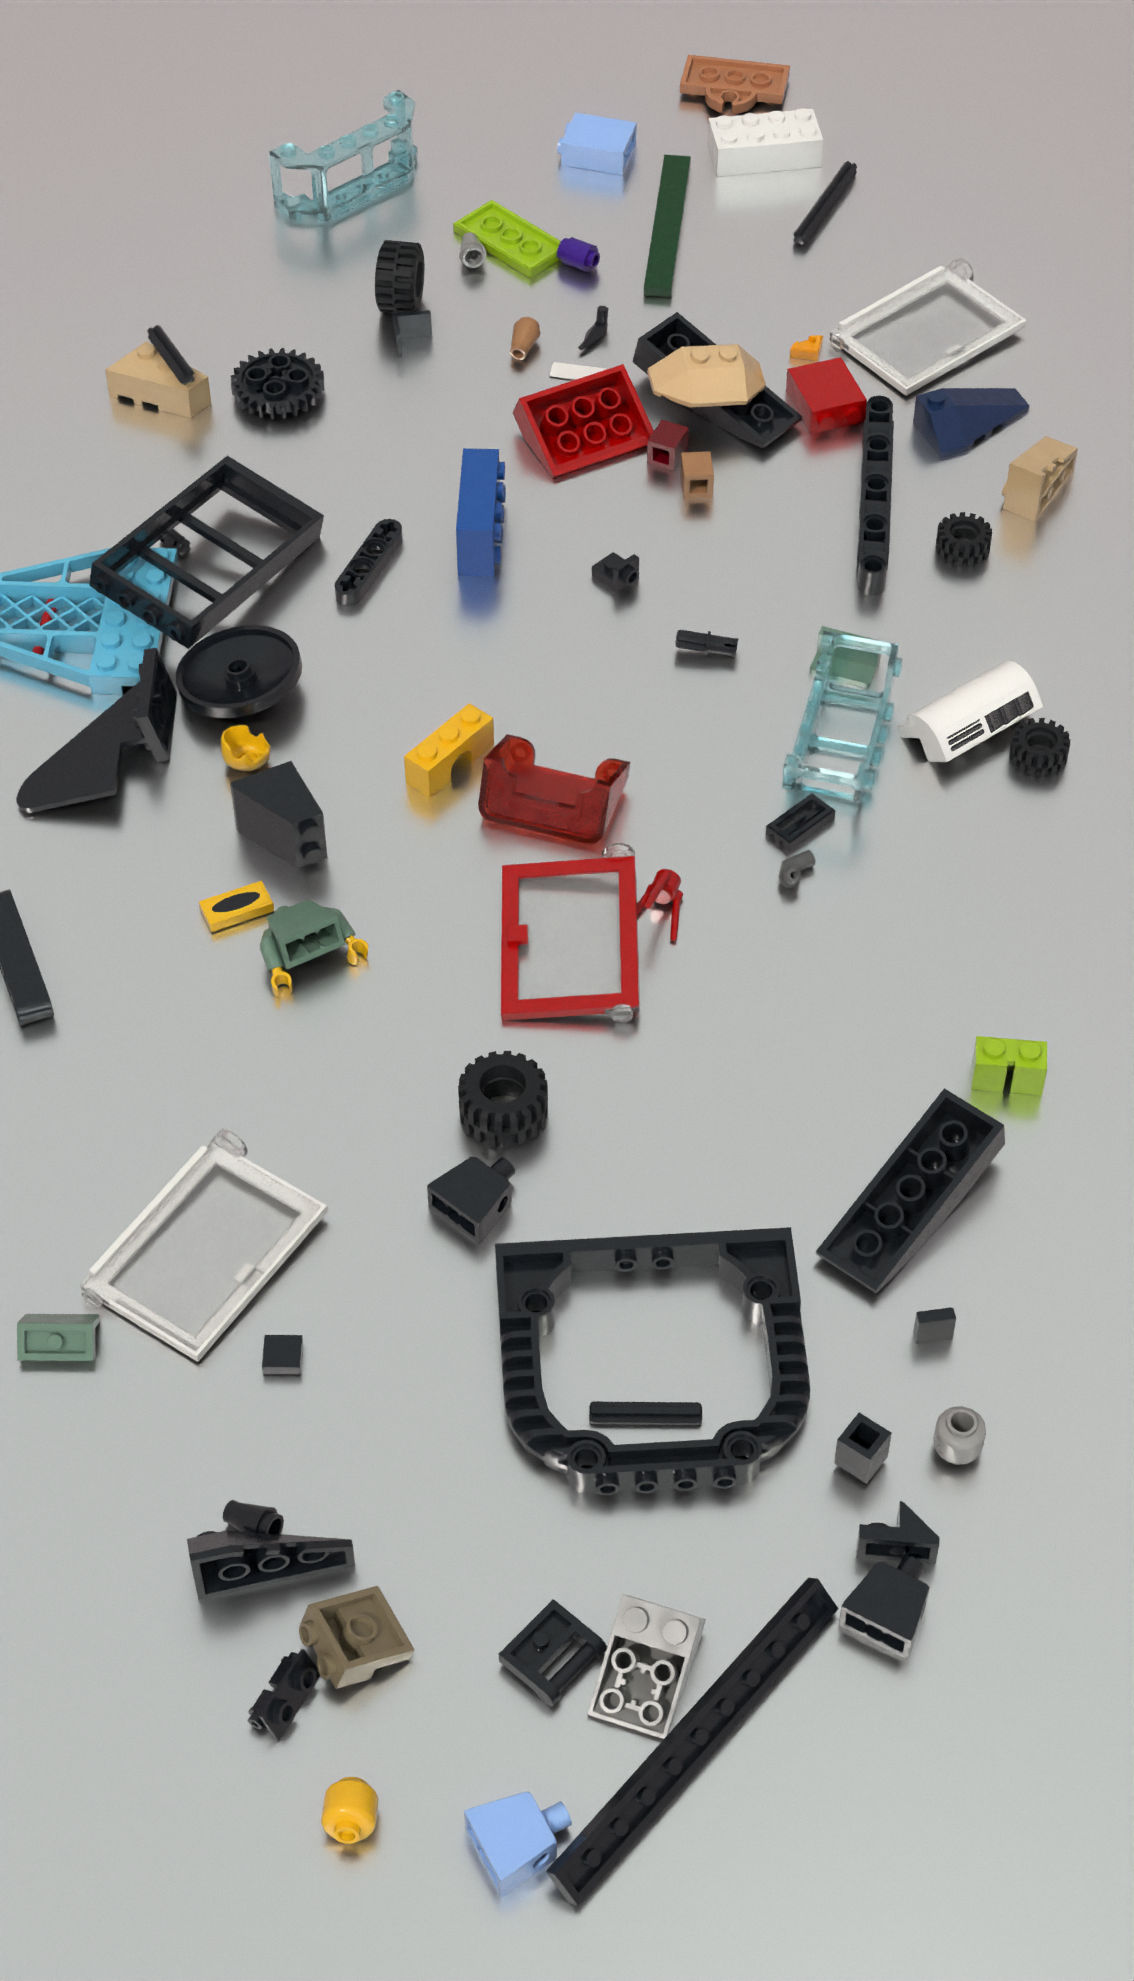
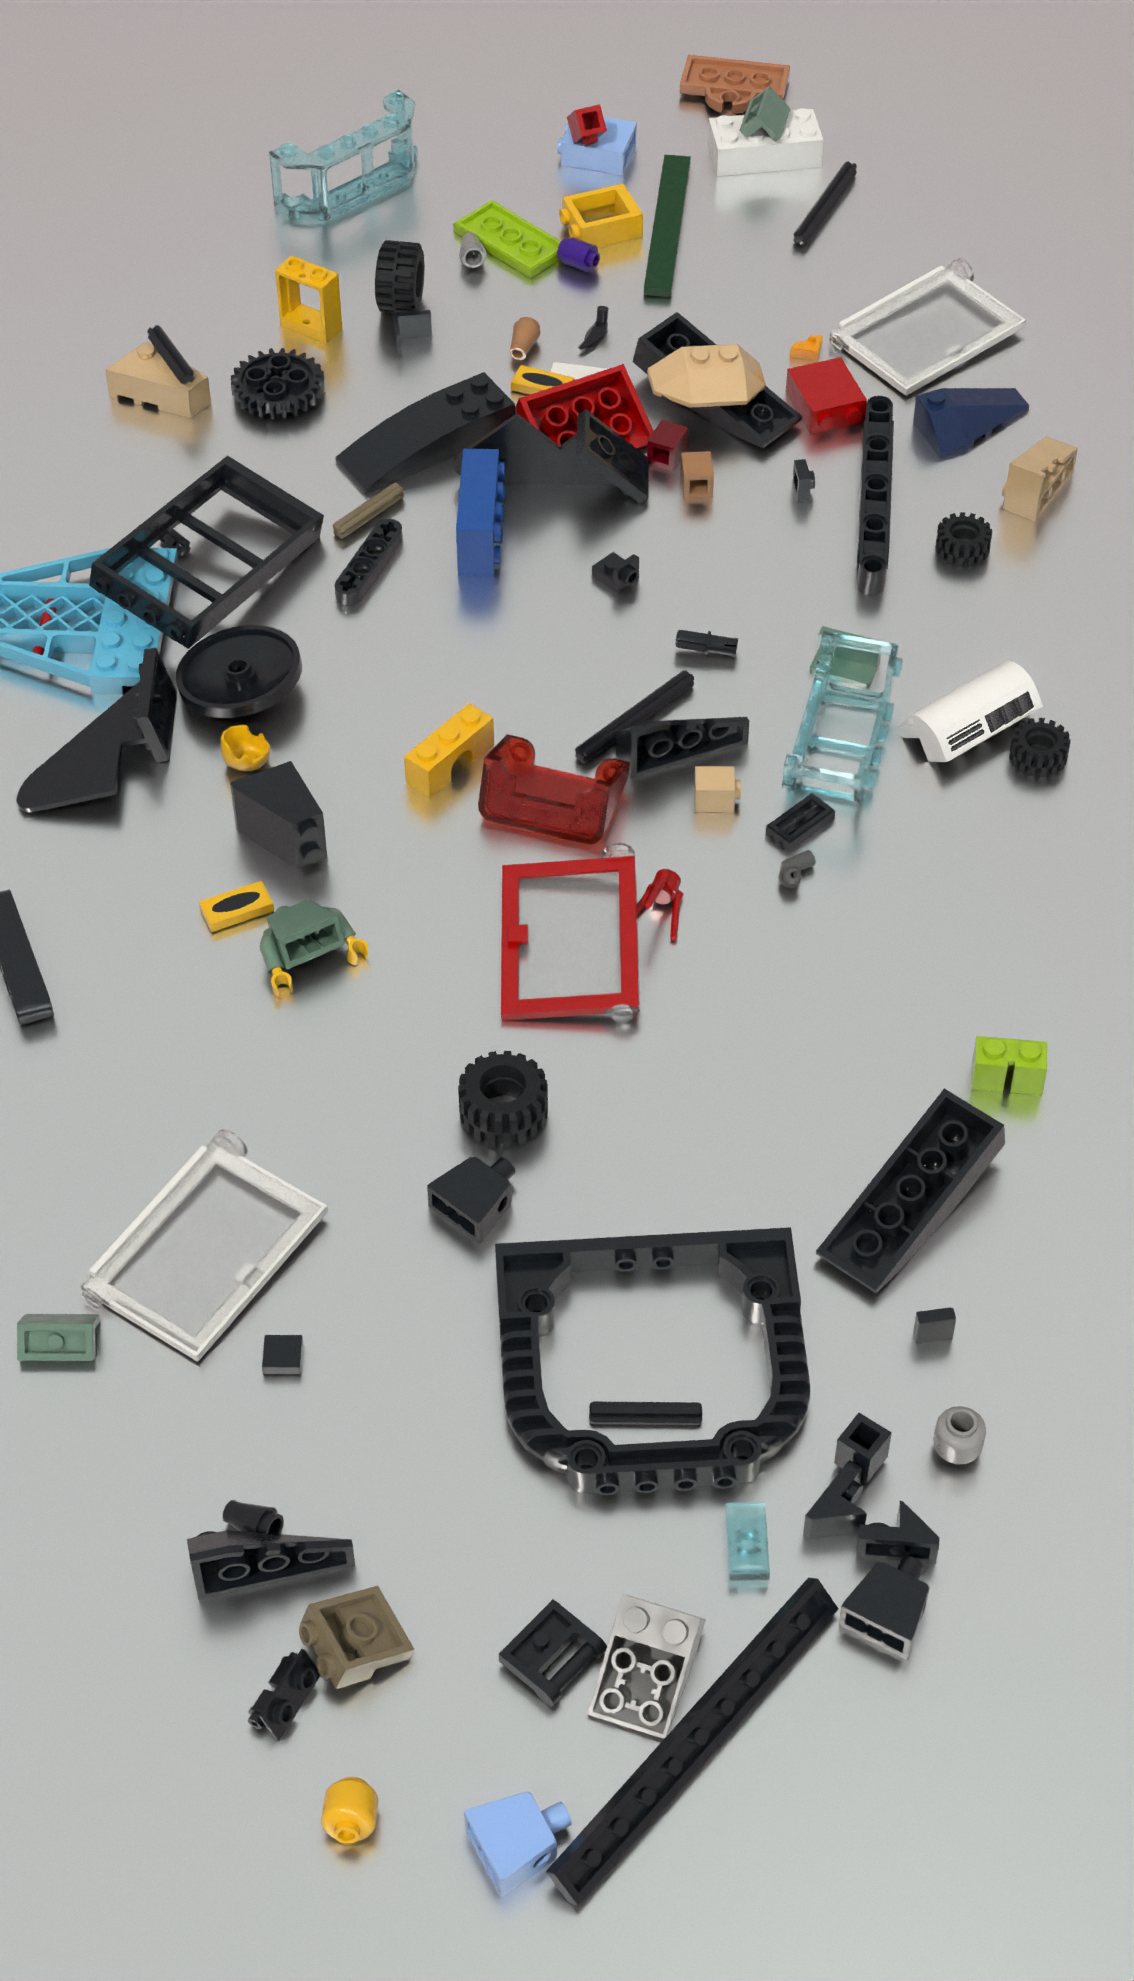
none -> yellow window [275,255,342,344]
none -> dark tan axle [333,483,404,539]
none -> black slope [335,372,515,494]
none -> black piece [453,409,649,503]
none -> yellow tile [511,365,574,395]
none -> yellow window [559,183,643,247]
none -> red brick [567,104,607,146]
none -> black axle [575,670,694,763]
none -> black wedge [615,717,750,779]
none -> tan brick [694,766,741,813]
none -> clear light blue plate [725,1502,770,1581]
none -> sand green panel [739,86,790,141]
none -> black plate [792,459,815,502]
none -> black slope [803,1460,867,1539]

